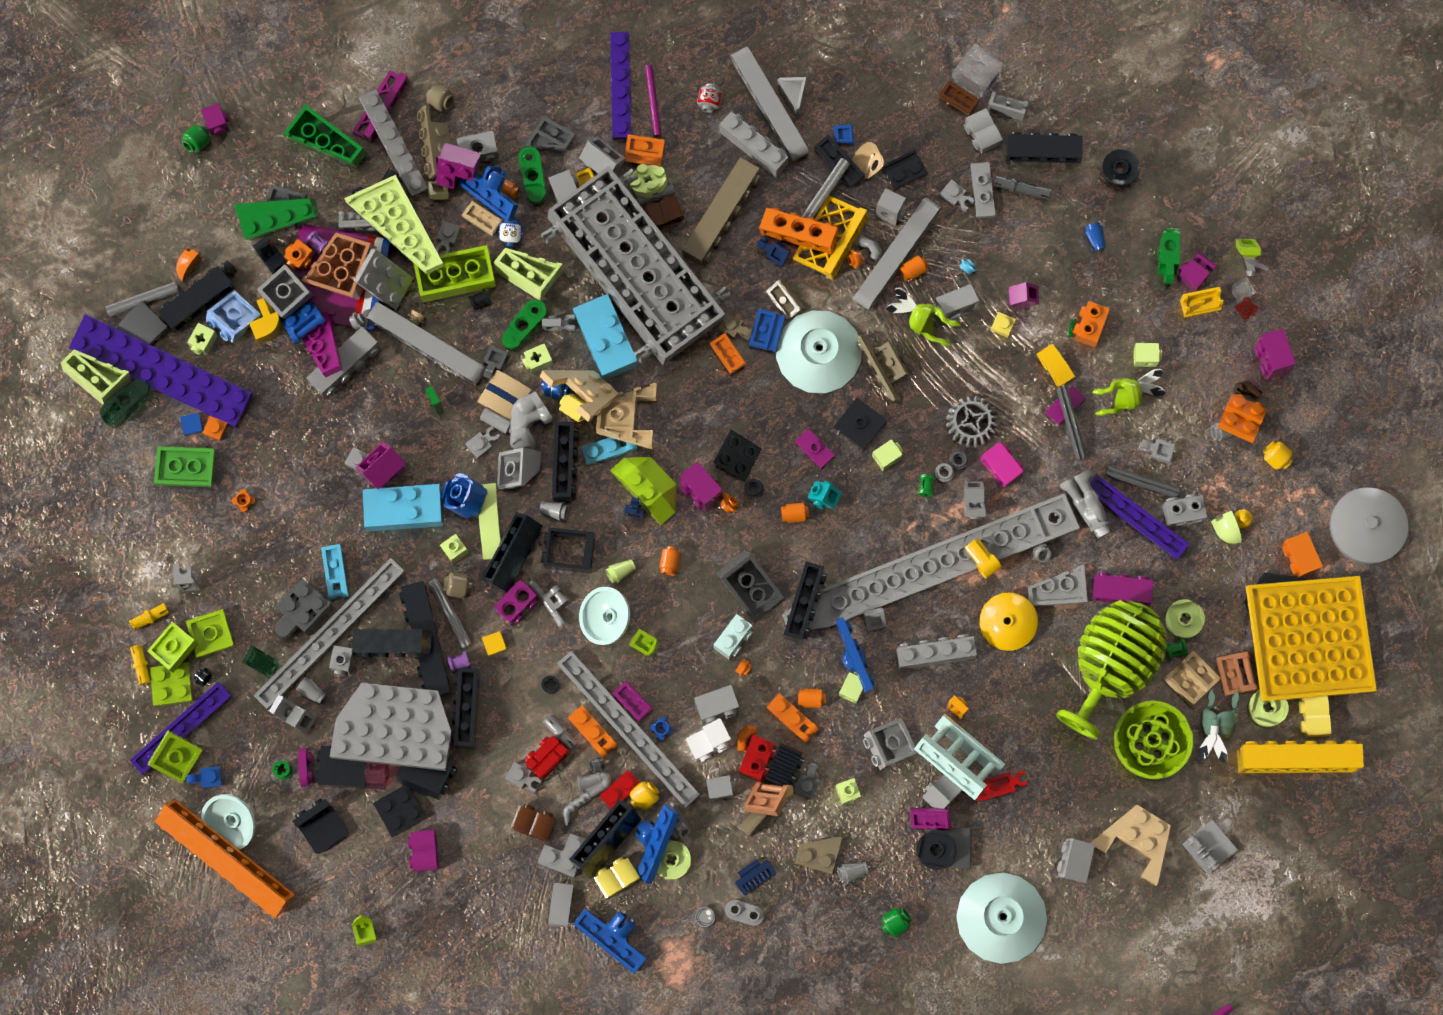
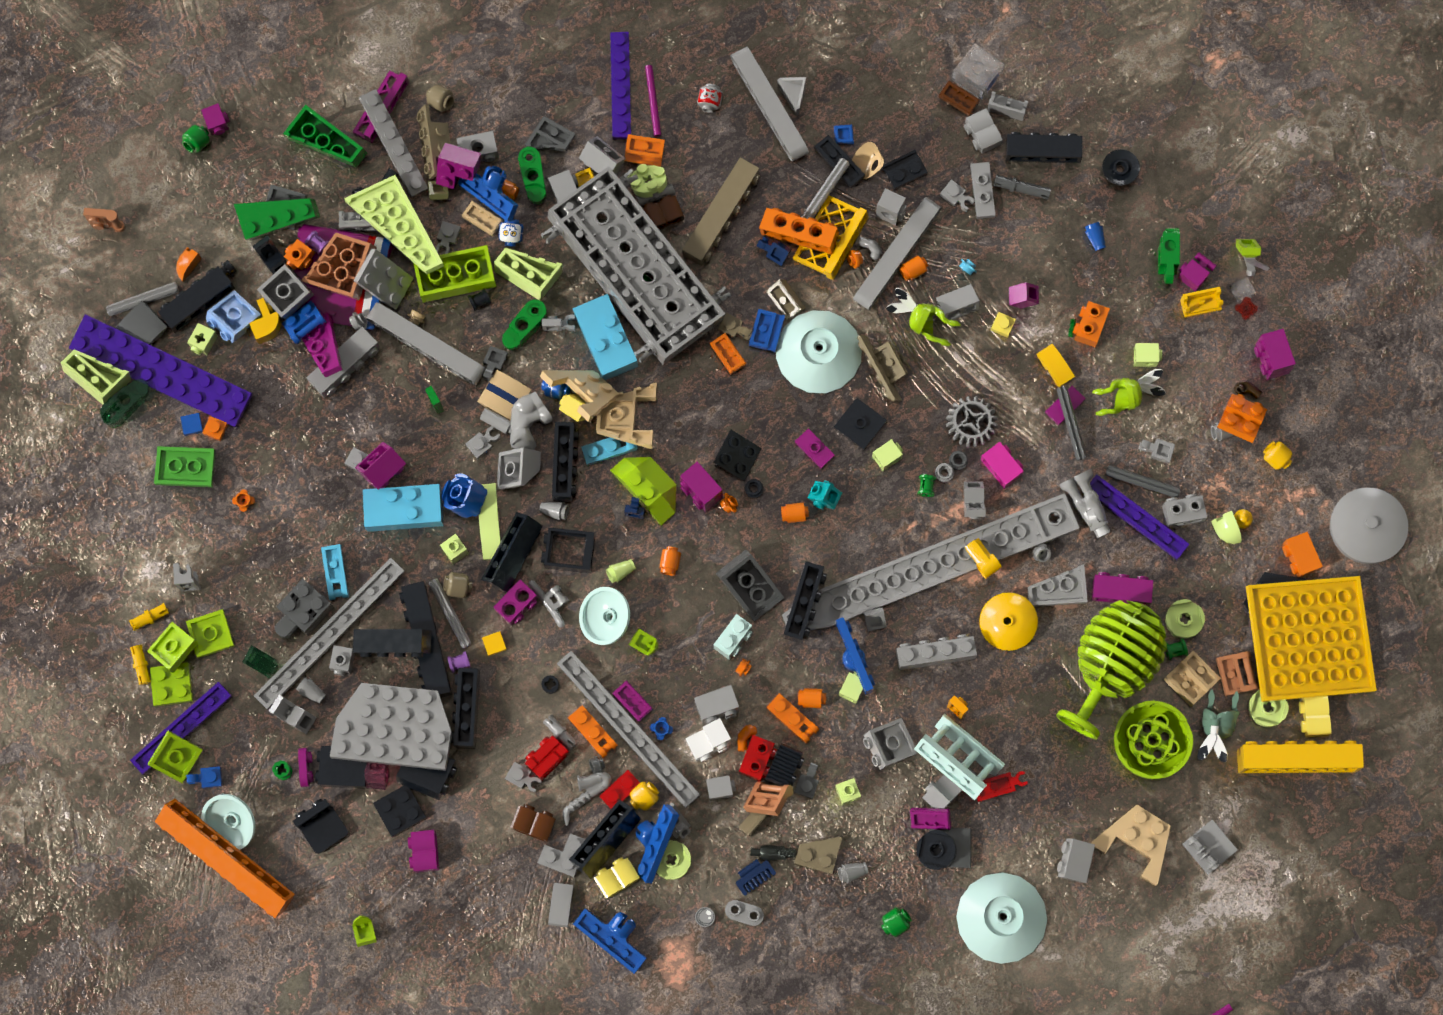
black plate [194,668,212,686] -> none
yellowish green brick [522,344,553,374] -> none
light grey brick [719,111,788,178] -> none
none -> nougat plate [83,208,125,232]
none -> pearl dark grey piece [750,845,797,861]

